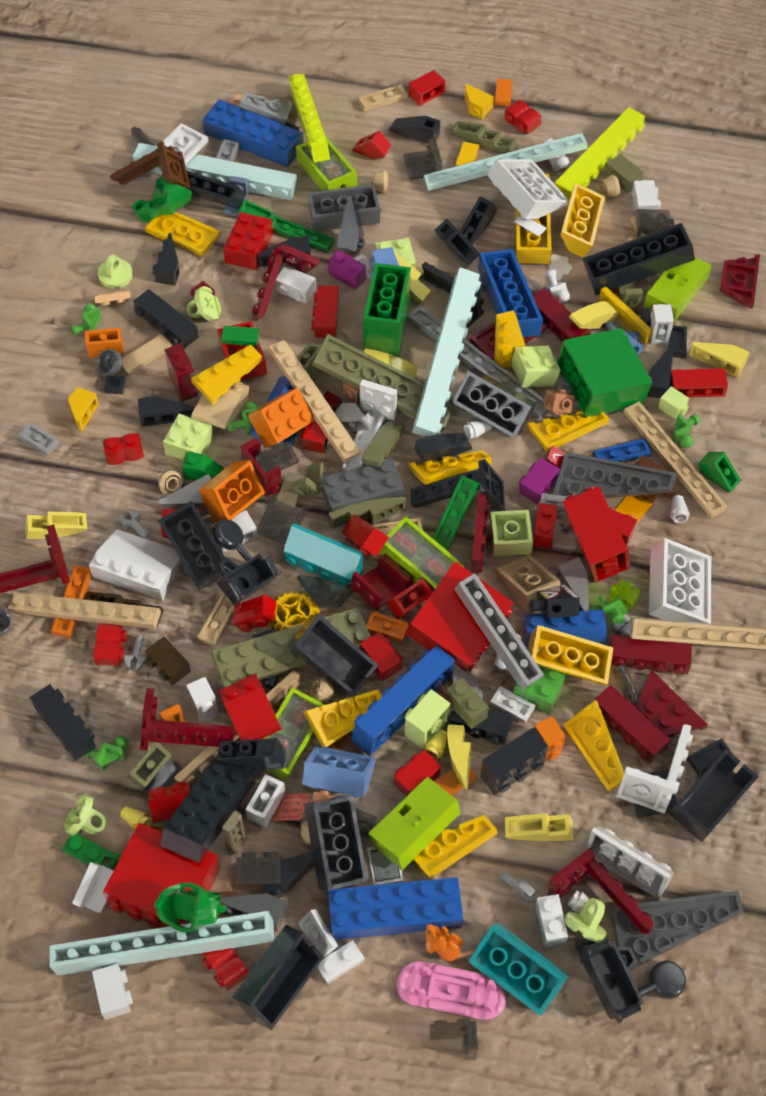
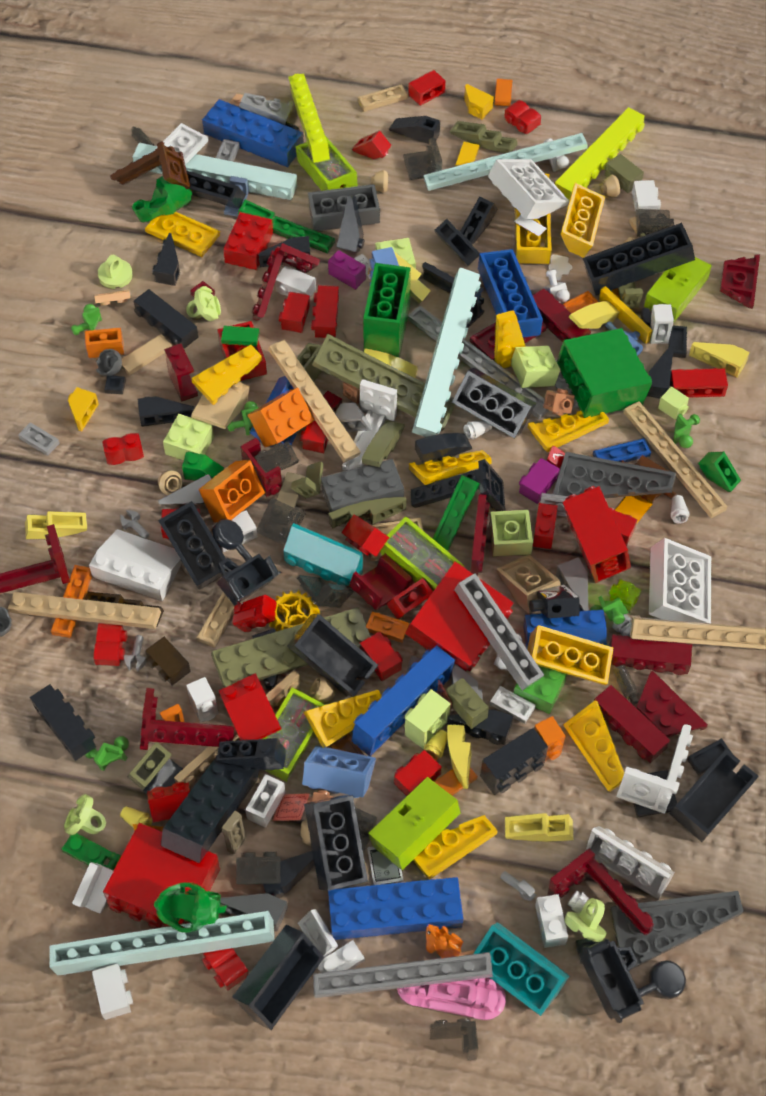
none -> red brick [279,292,310,333]
none -> light grey tile [313,952,493,998]
none -> orange tile [563,291,598,313]

